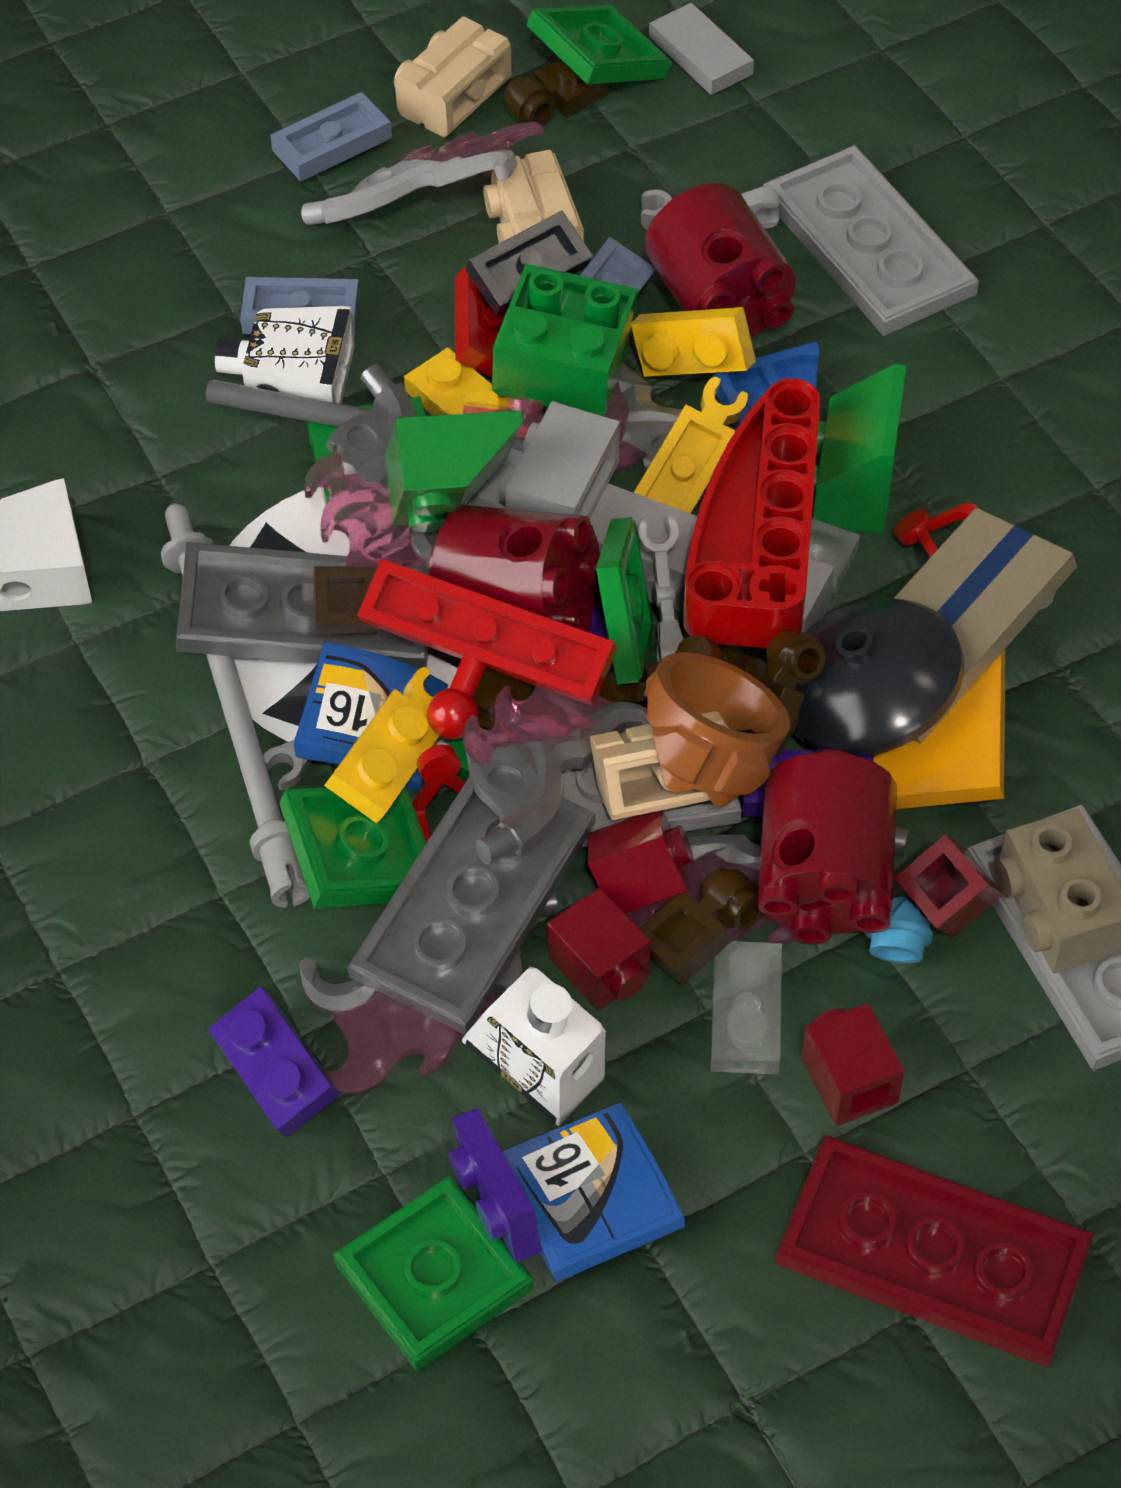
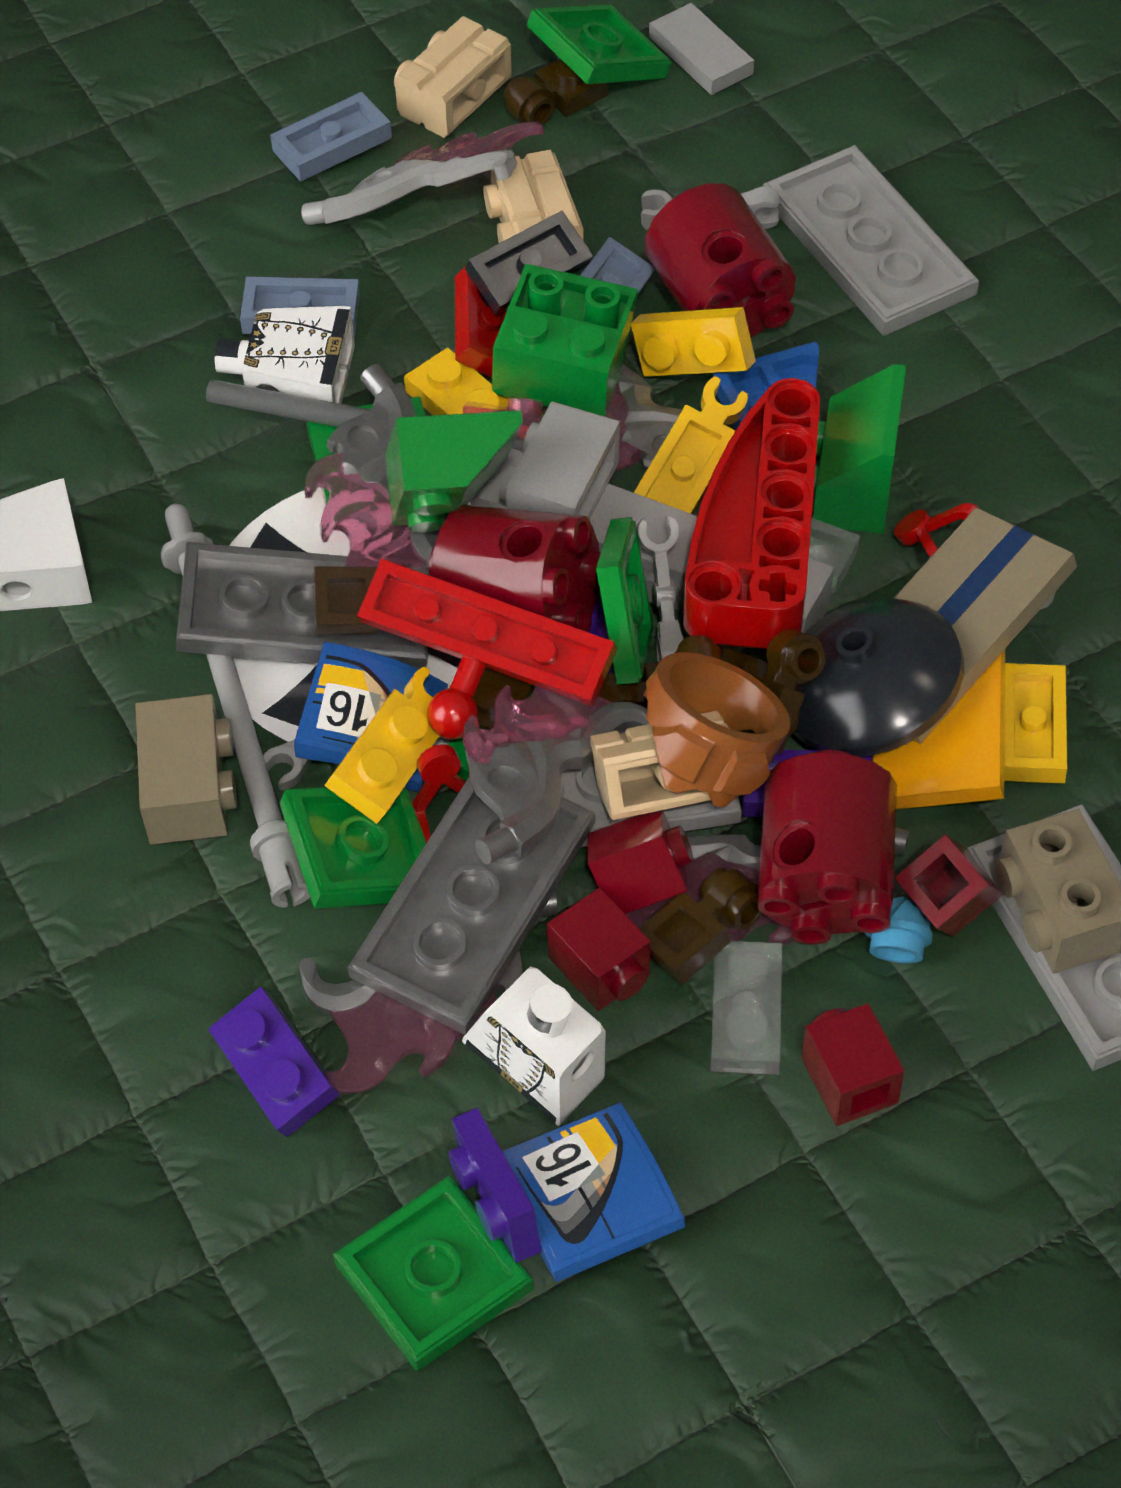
dark red tile [775,1135,1094,1368] -> none
none -> dark tan brick [135,694,237,845]
none -> yellow plate [1004,663,1067,784]

